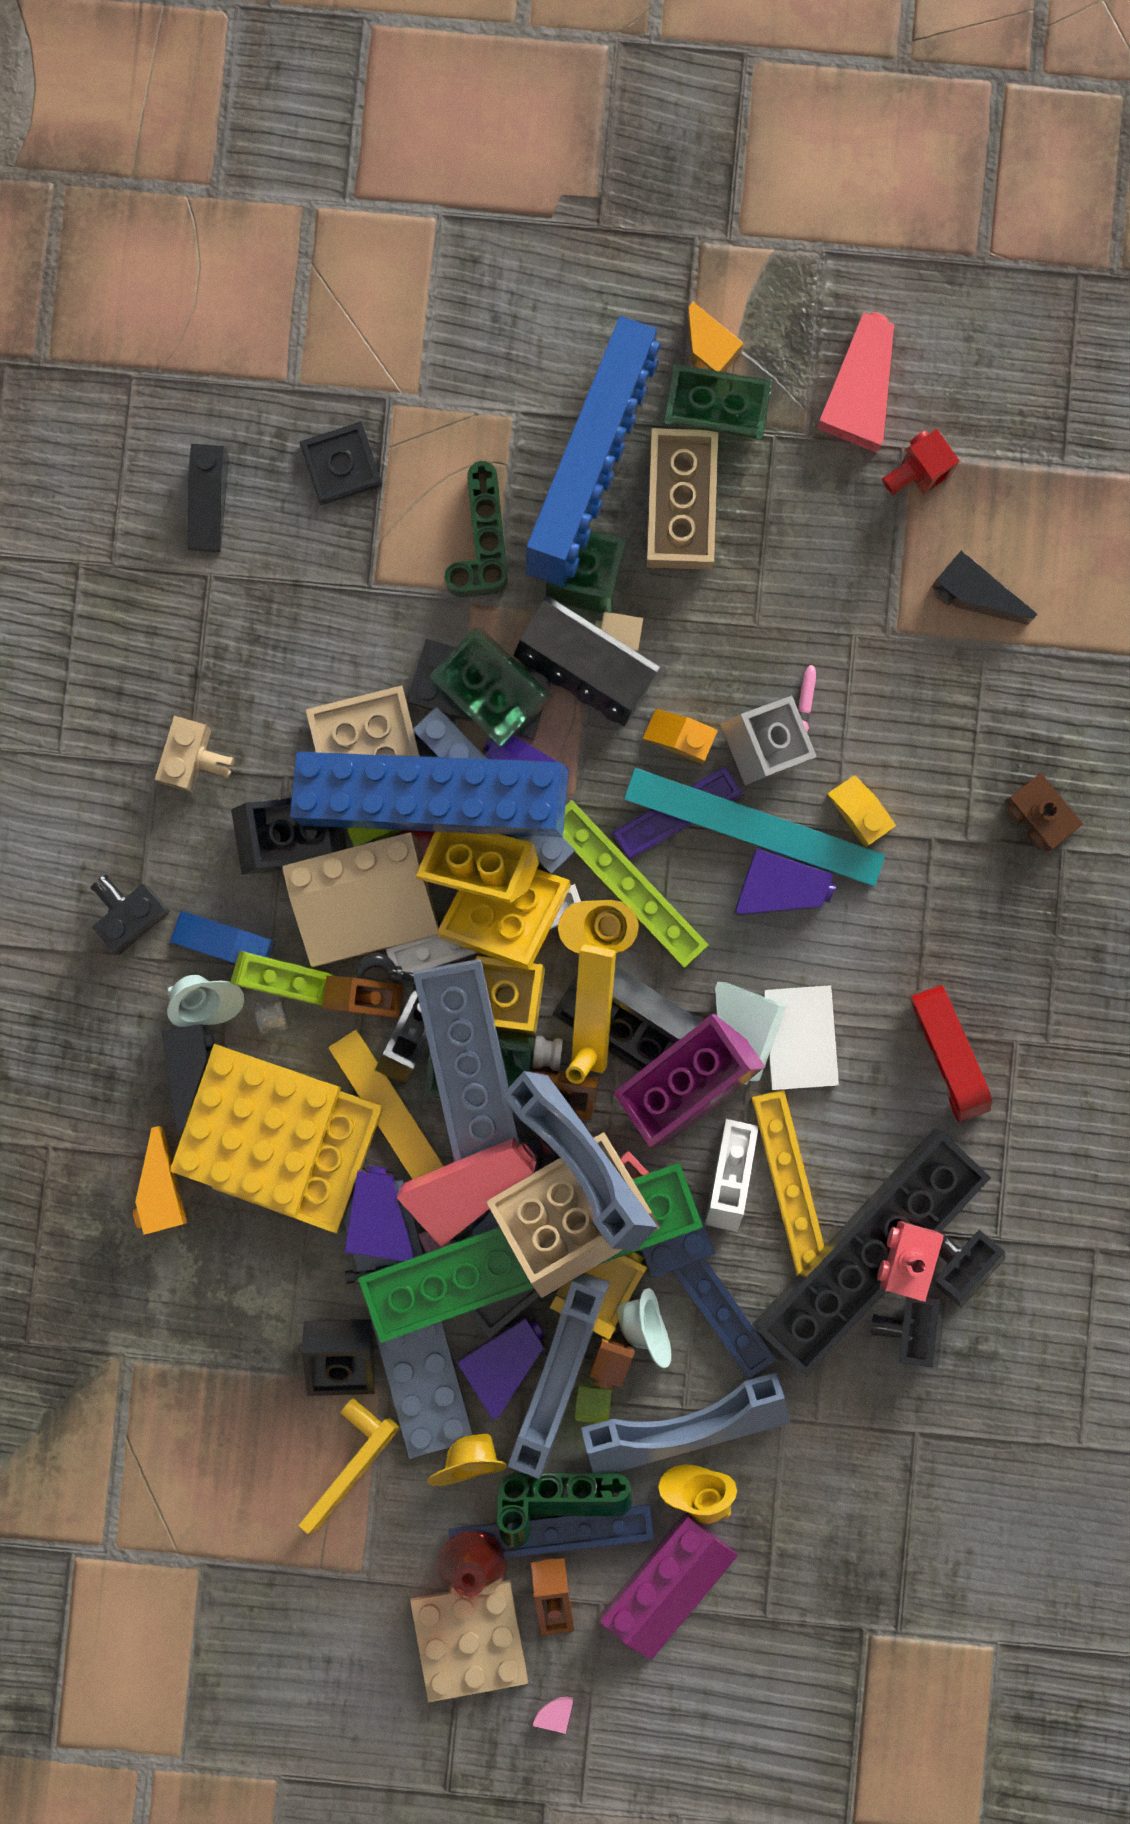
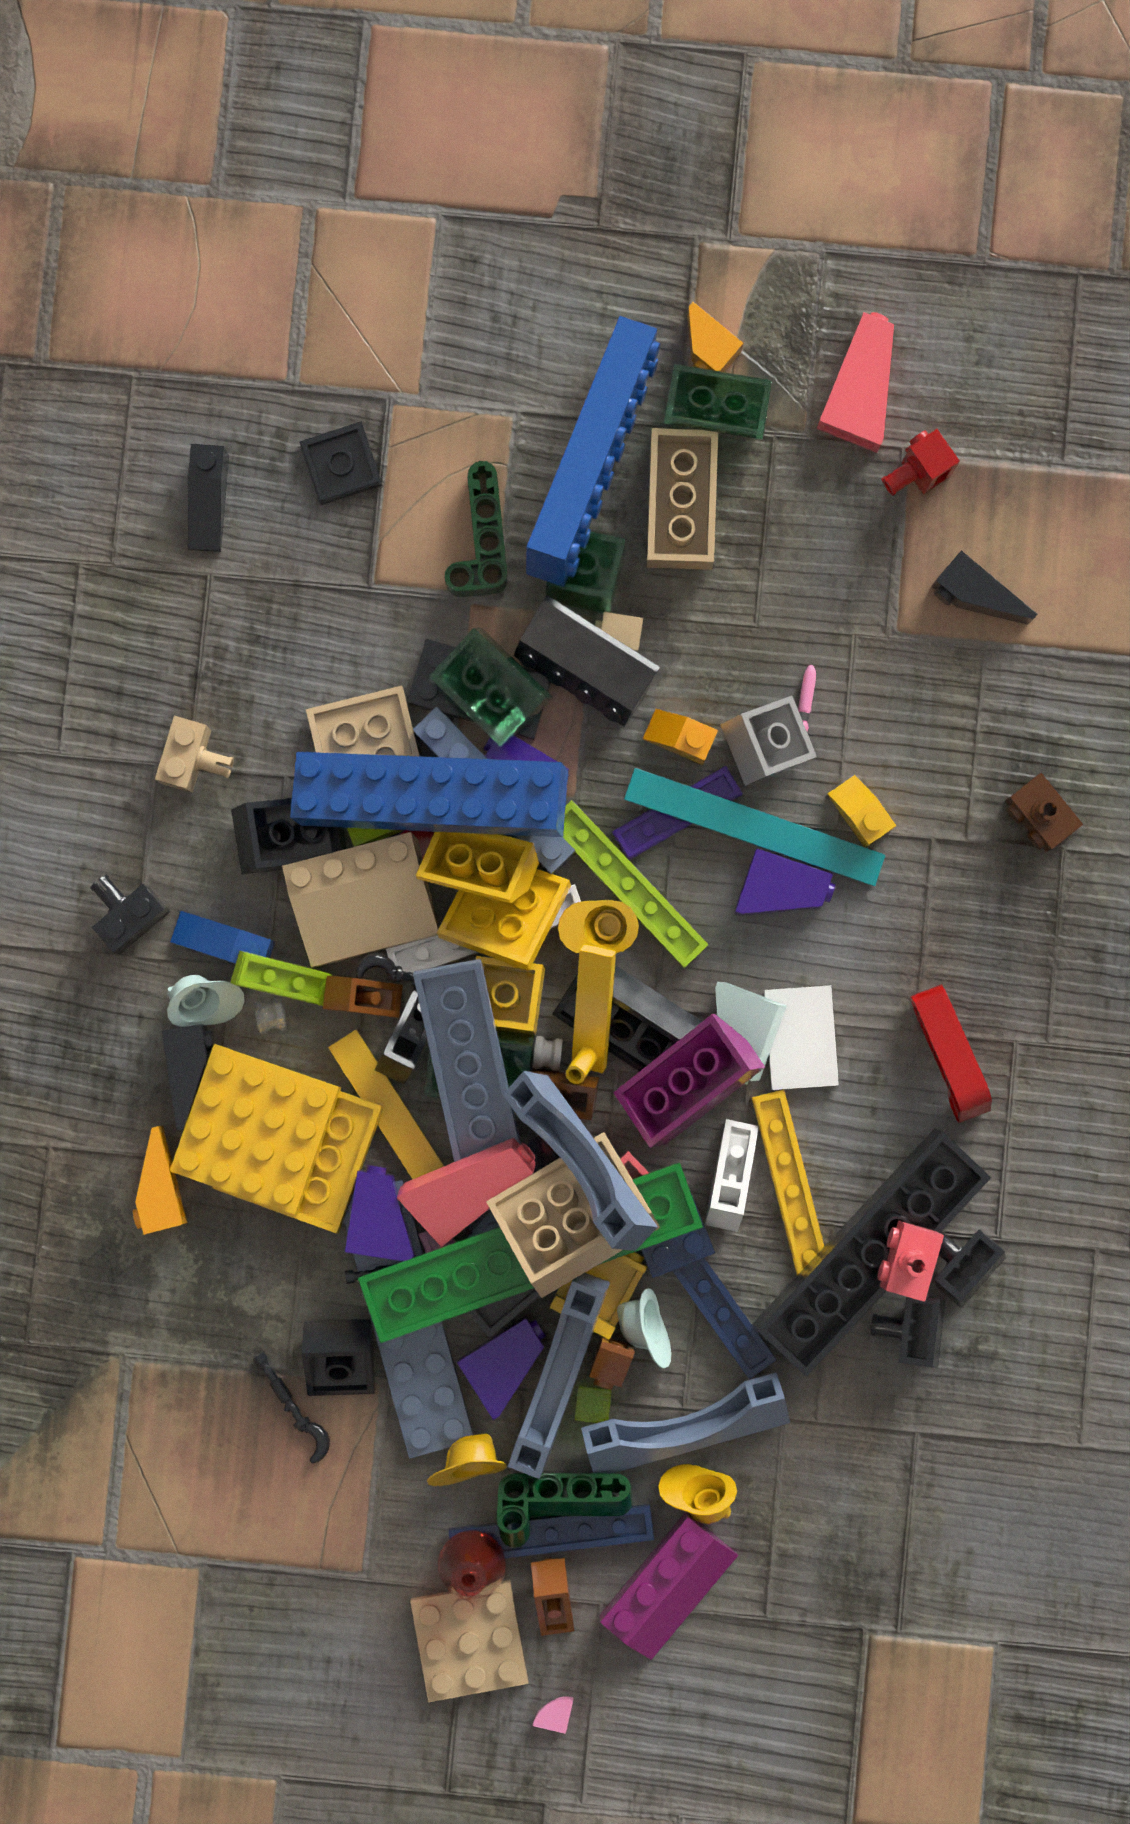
yellow piece [298,1398,401,1535] -> none
none -> black piece [253,1352,330,1464]

